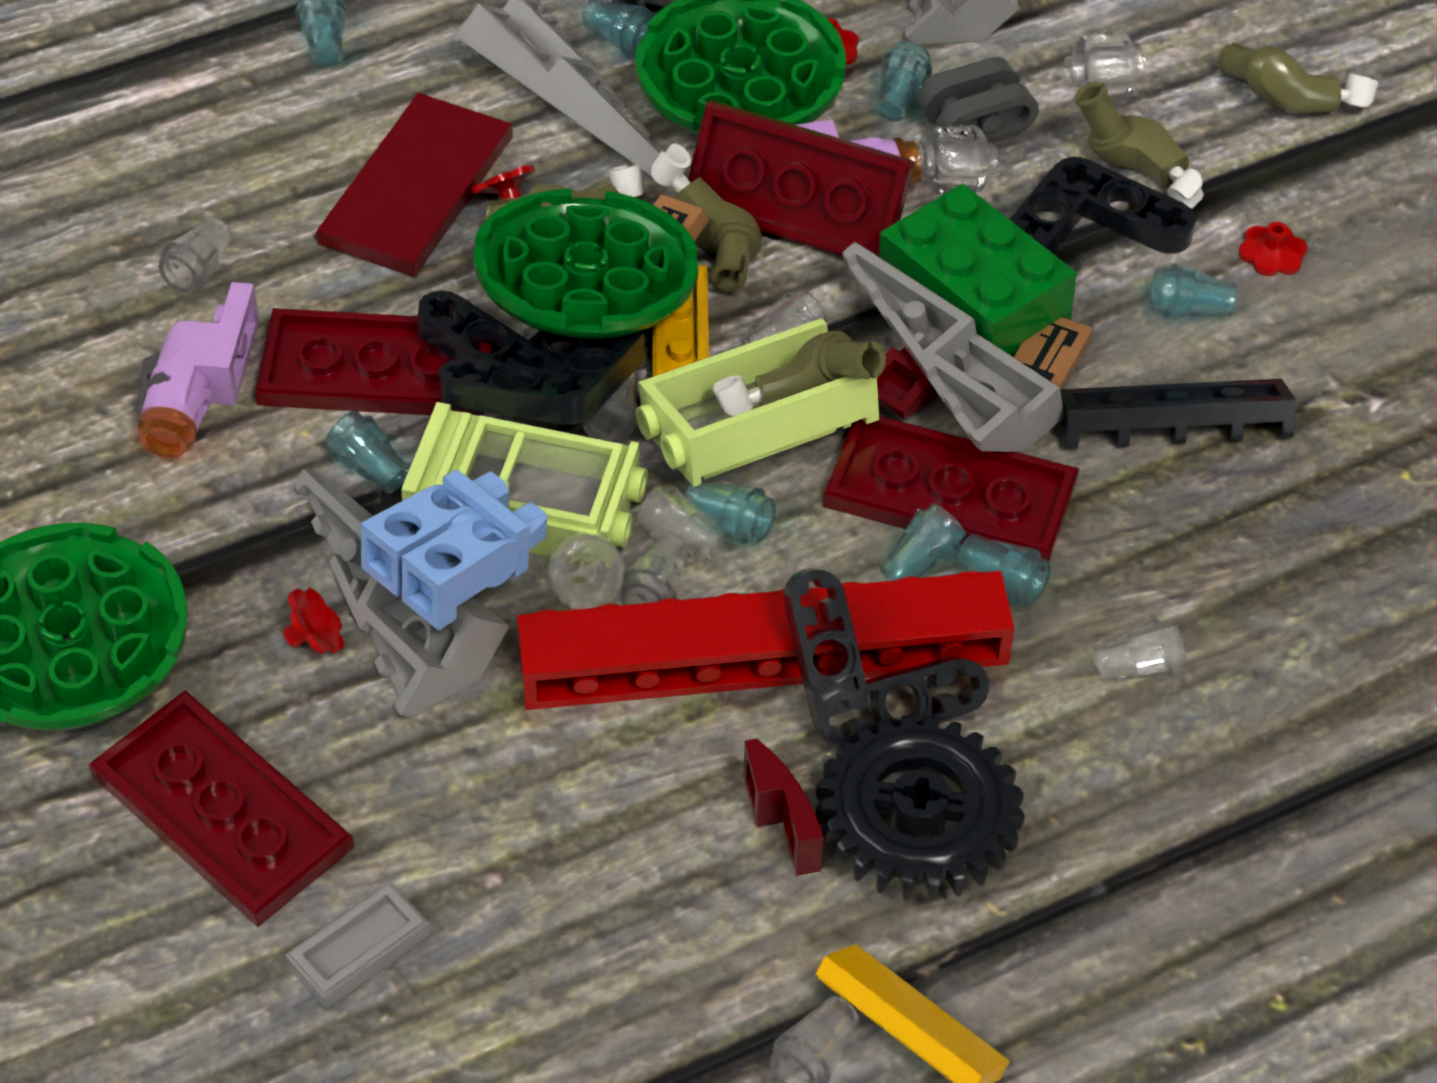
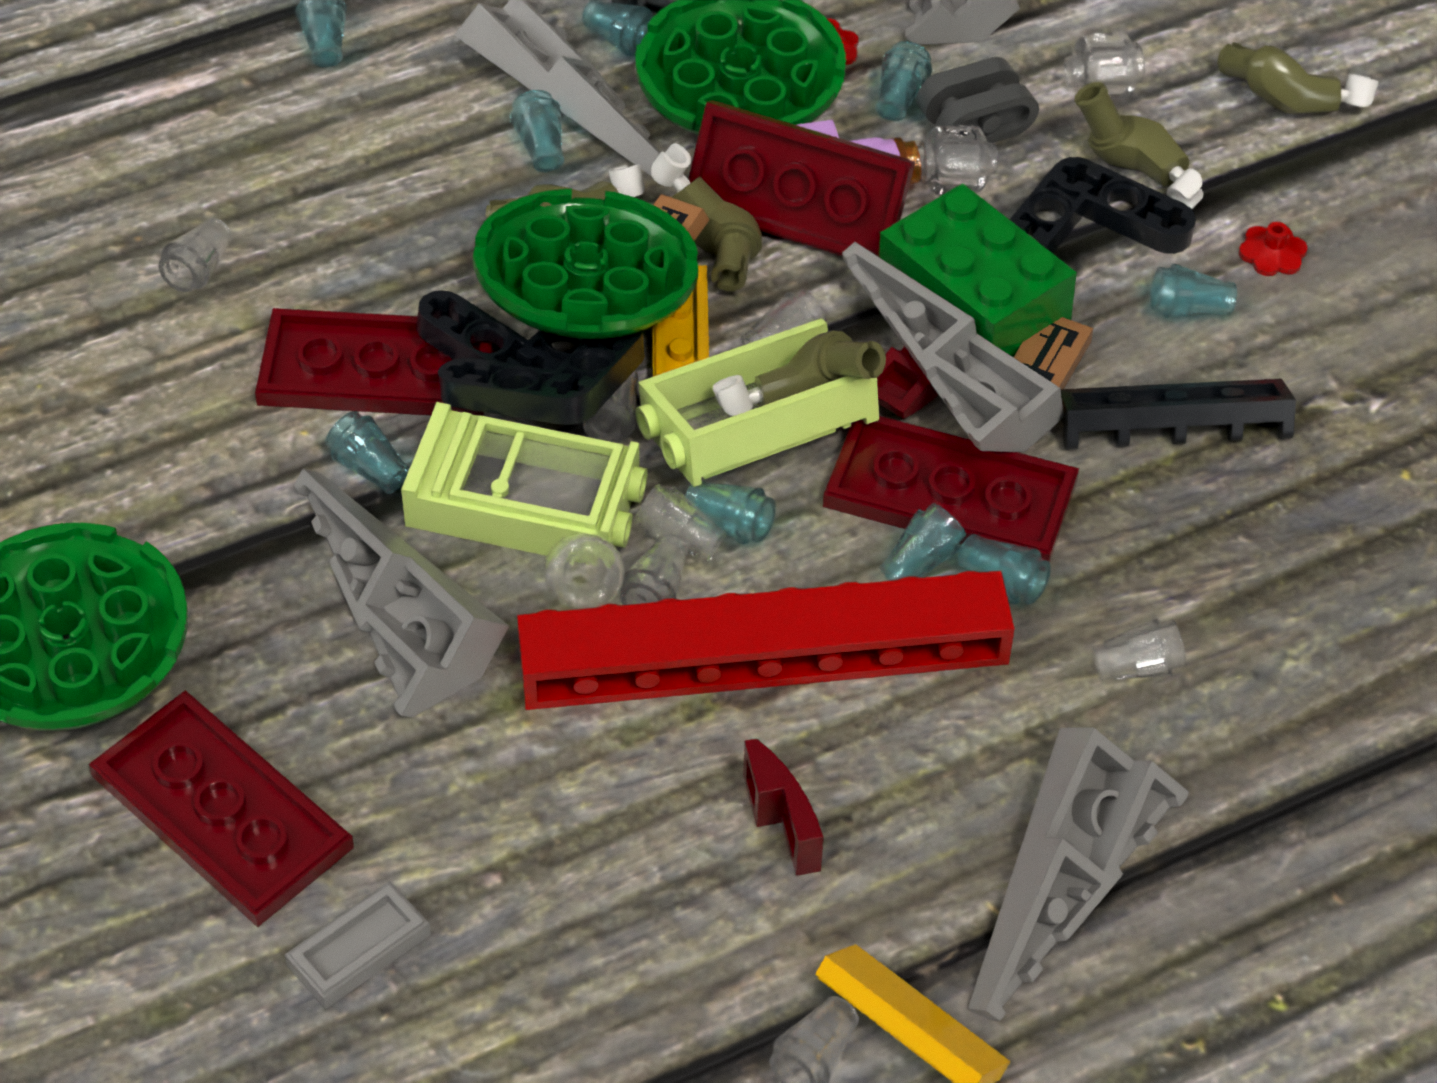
lavender plate [138,282,260,458] -> none
red plant [283,588,344,654] -> none
dark red tile [316,93,513,277] -> none
light blue hips [360,469,547,631] -> none
red plant [471,165,535,200] -> none
black beam [783,568,989,745] -> none
black gear [815,715,1025,902] -> none
none -> clear light blue cone [510,90,564,172]
none -> light grey wedge [968,727,1189,1021]

